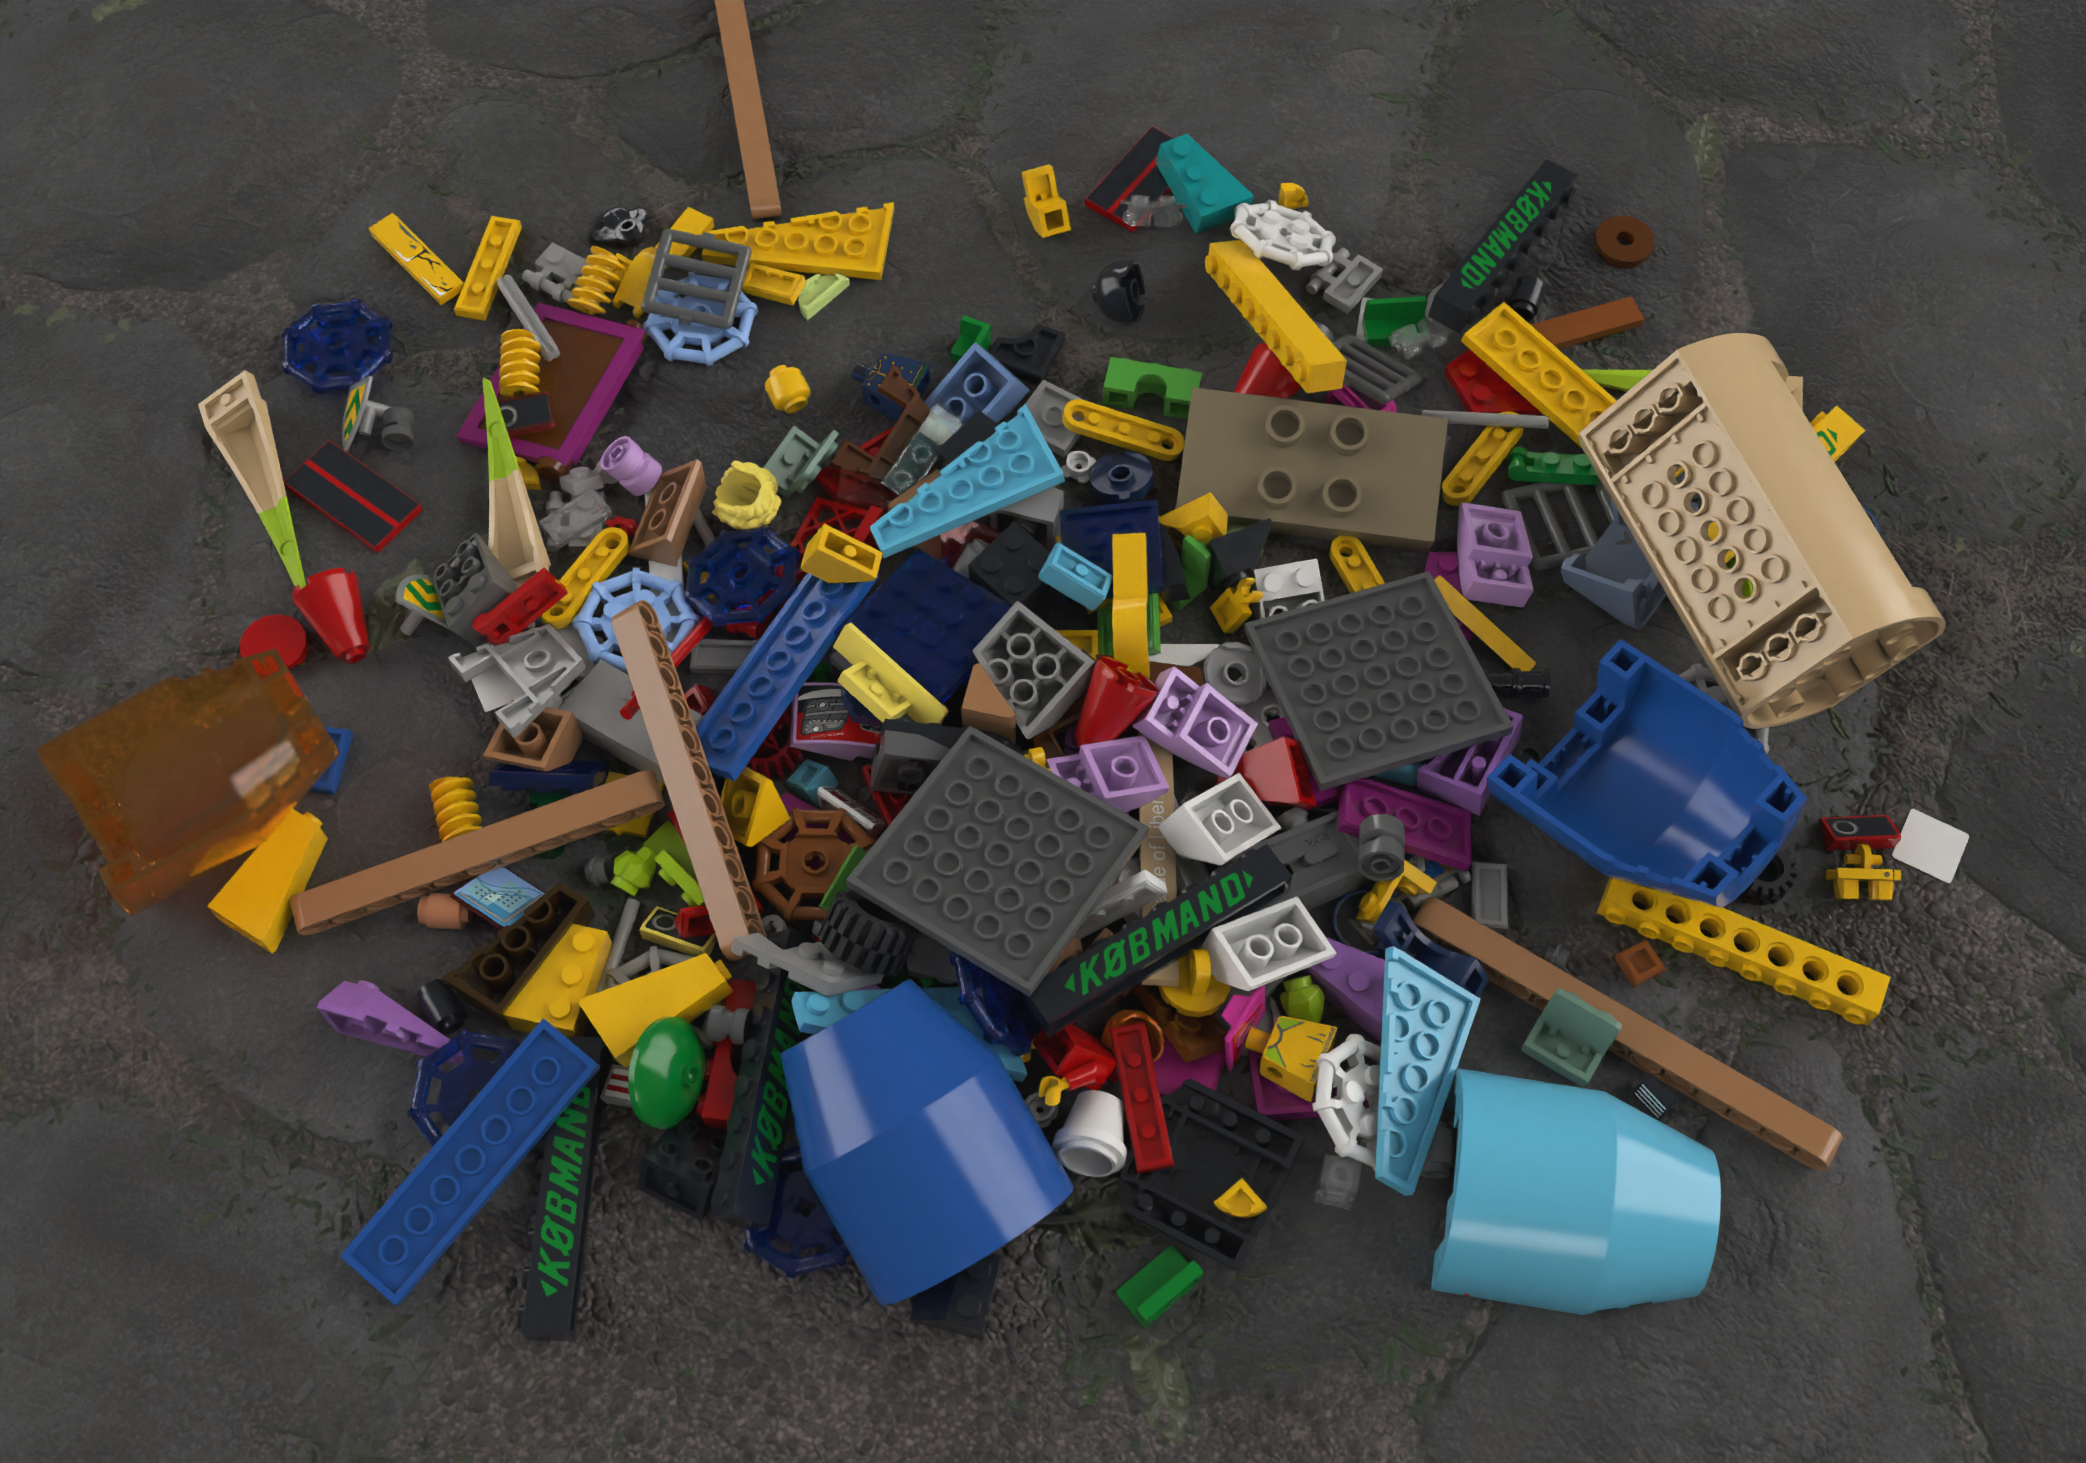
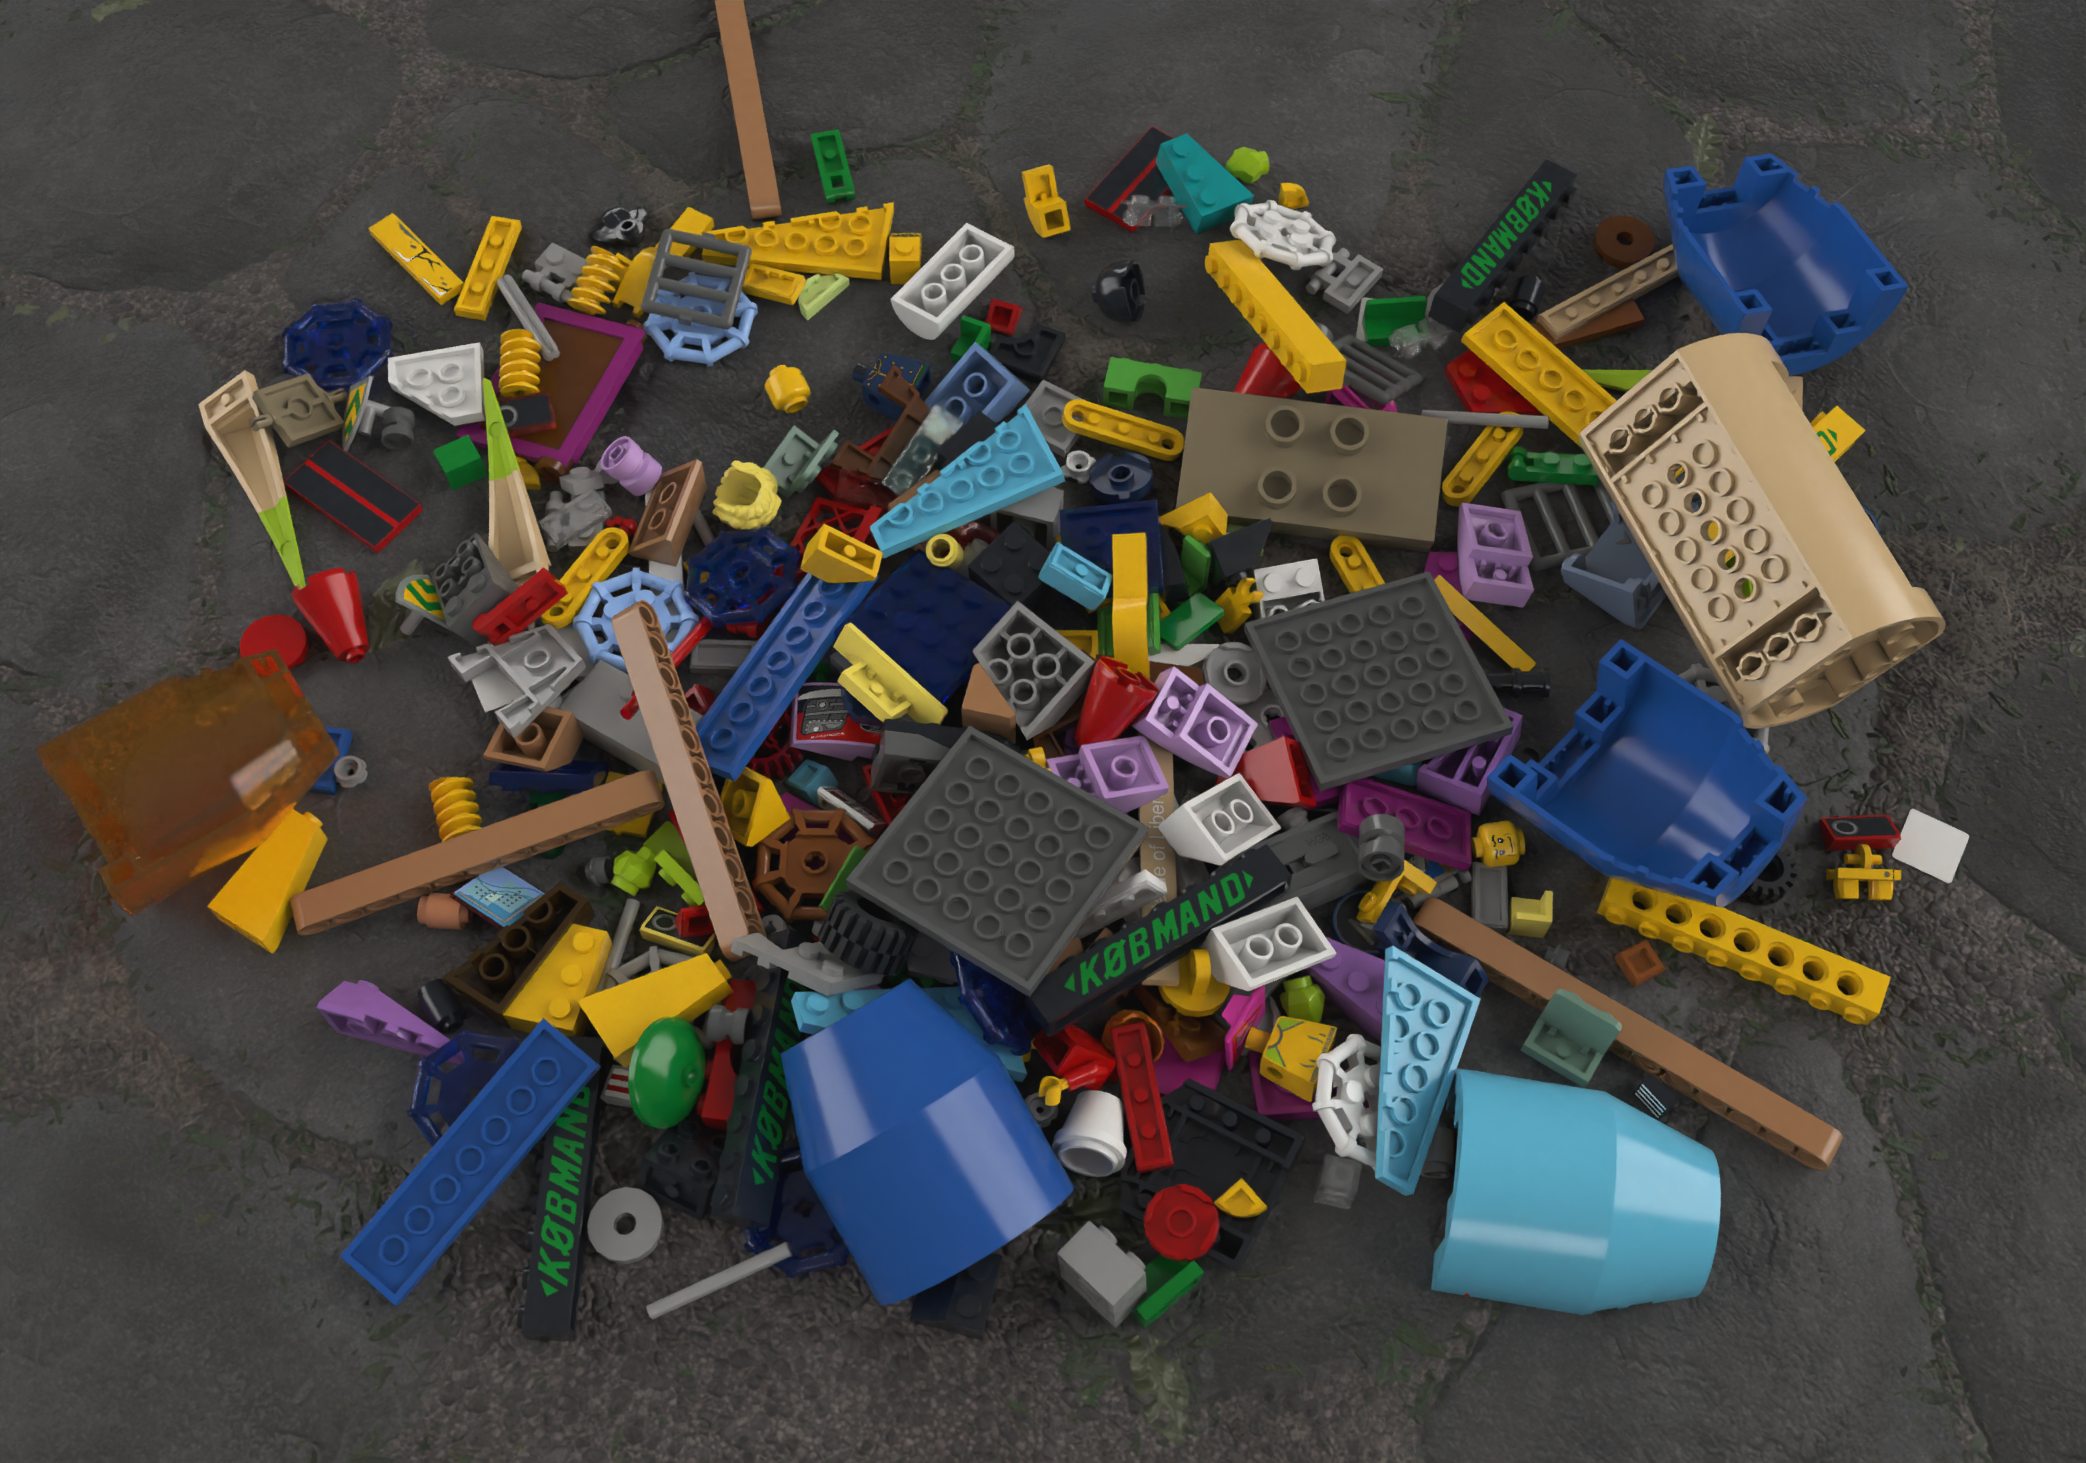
none -> dark tan plate [249,373,348,448]
none -> light grey plate [334,756,368,789]
none -> white plate [388,342,486,426]
none -> green panel [434,435,487,490]
none -> light grey tile [587,1187,664,1264]
none -> light grey bar [646,1242,792,1320]
none -> green plate [810,129,856,204]
none -> yellow slope [889,233,921,284]
none -> white brick [891,223,1014,340]
none -> light yellow brick [926,534,964,572]
none -> red slope [985,298,1023,336]
none -> light grey brick [1057,1221,1147,1328]
none -> red tile [1143,1184,1220,1262]
none -> green panel [1160,592,1224,651]
none -> lime rock [1225,147,1269,184]
none -> yellow head [1471,821,1525,868]
none -> light yellow panel [1508,890,1553,938]
none -> tan tile [1536,244,1679,340]
none -> blue windscreen [1663,153,1909,376]

